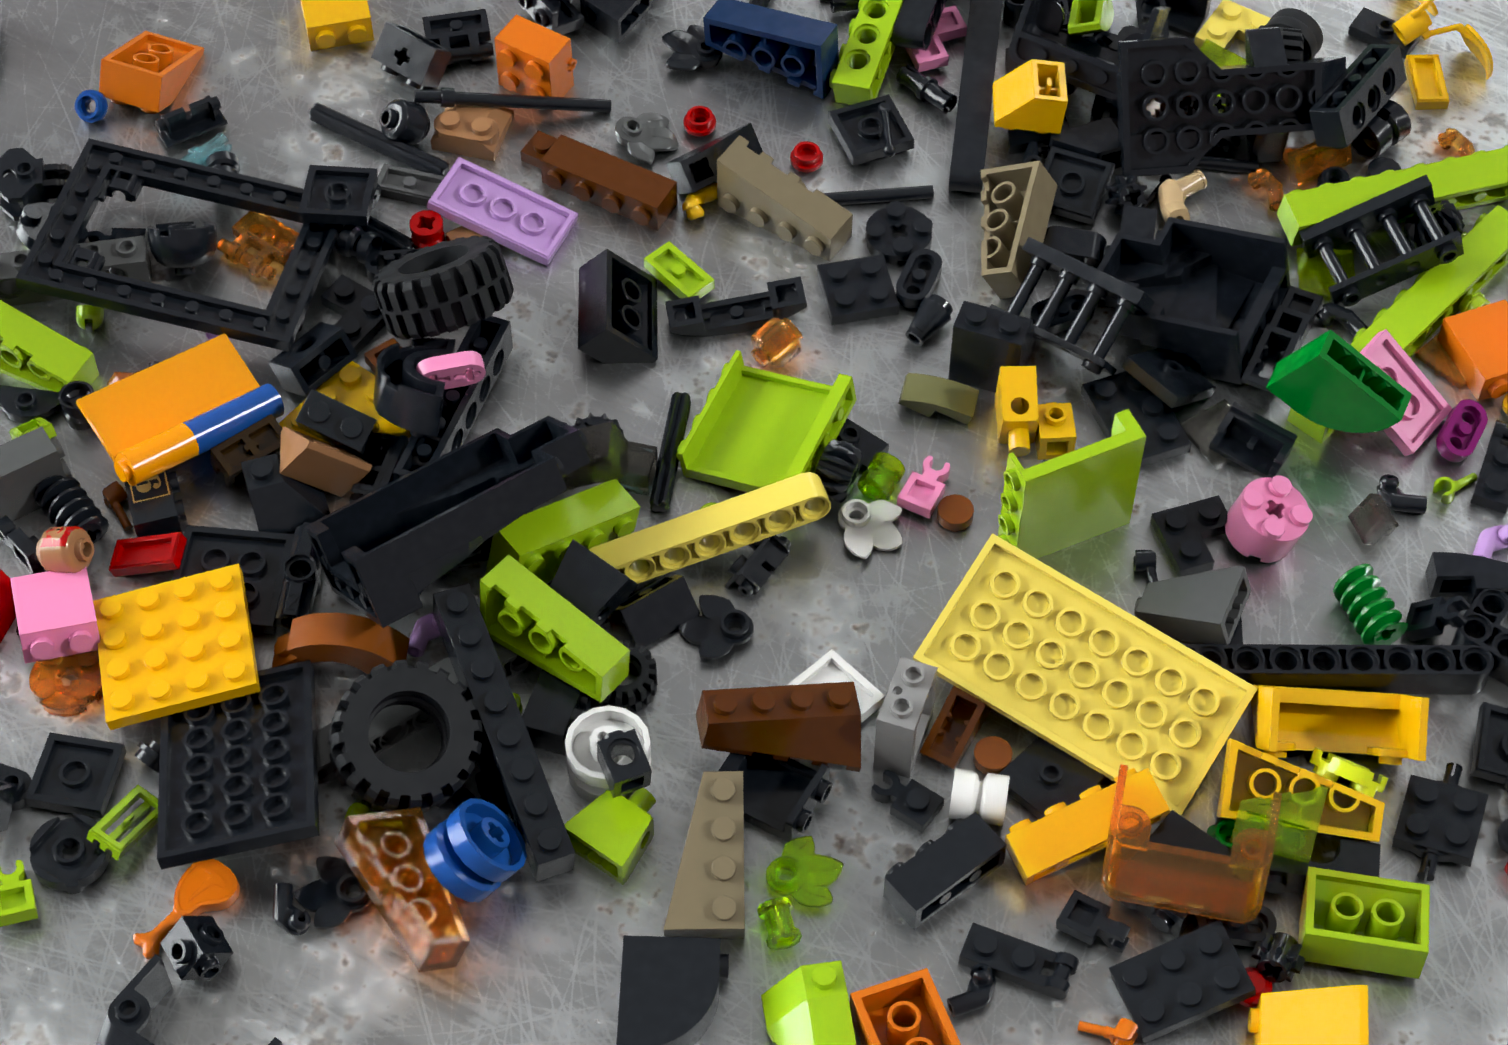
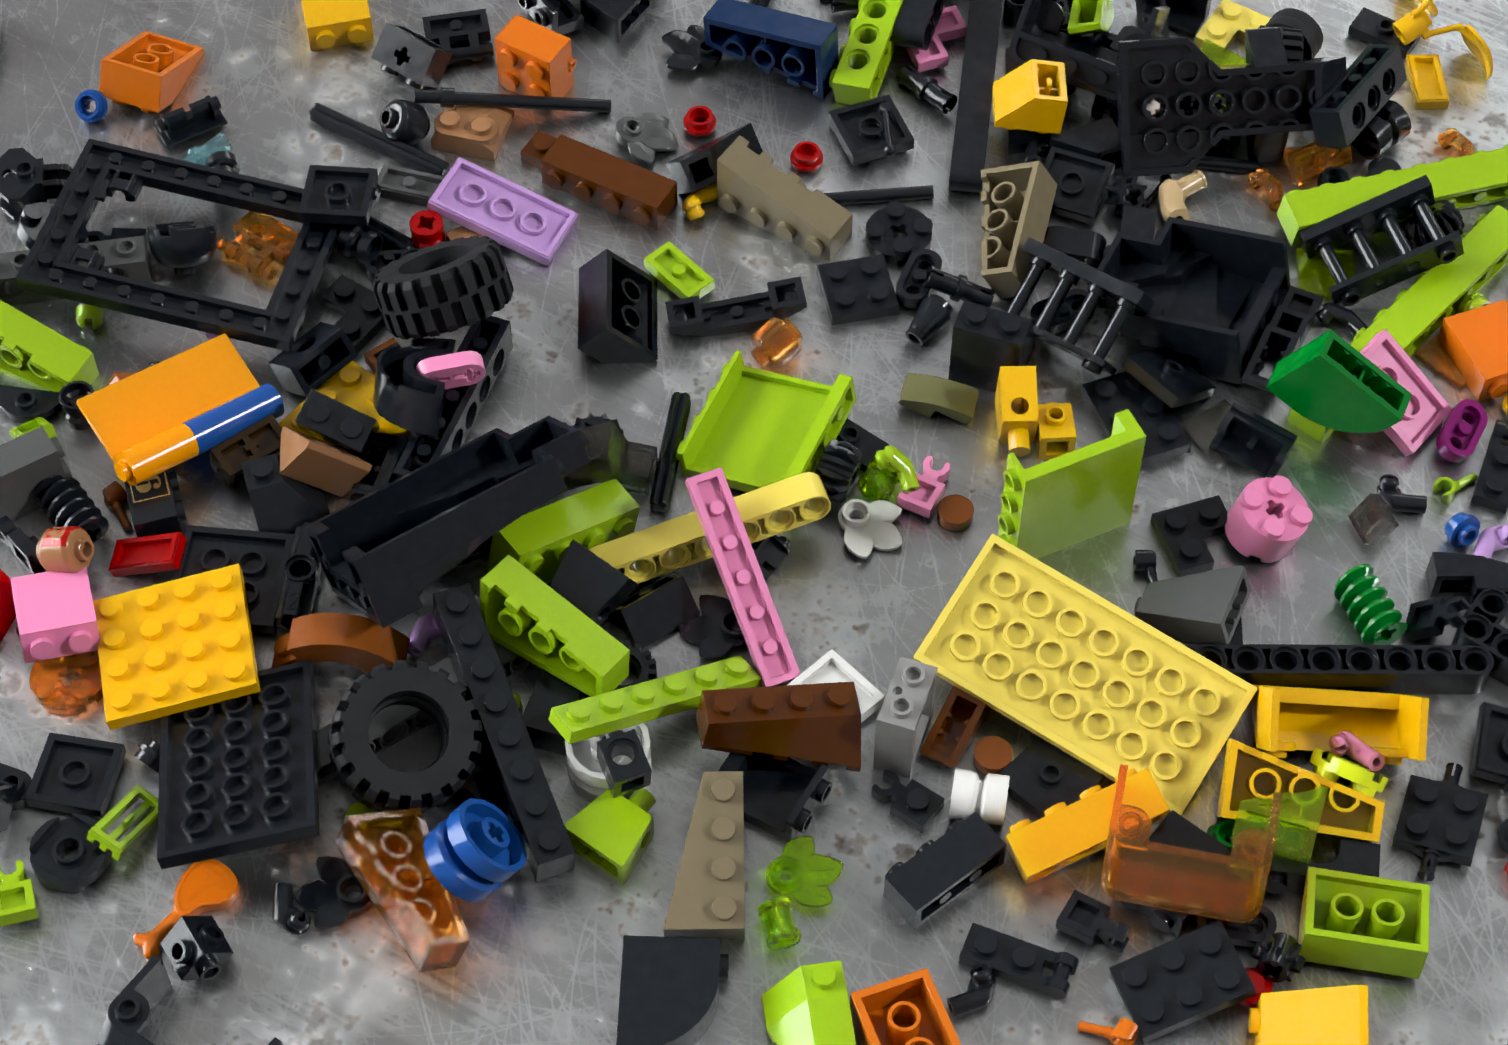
none -> lime plate [548,655,762,744]
none -> bright pink plate [685,467,801,687]
none -> lime arm [875,446,920,494]
none -> black pin [923,266,995,307]
none -> bright pink arm [1329,731,1385,772]
none -> blue plate [1444,512,1480,548]

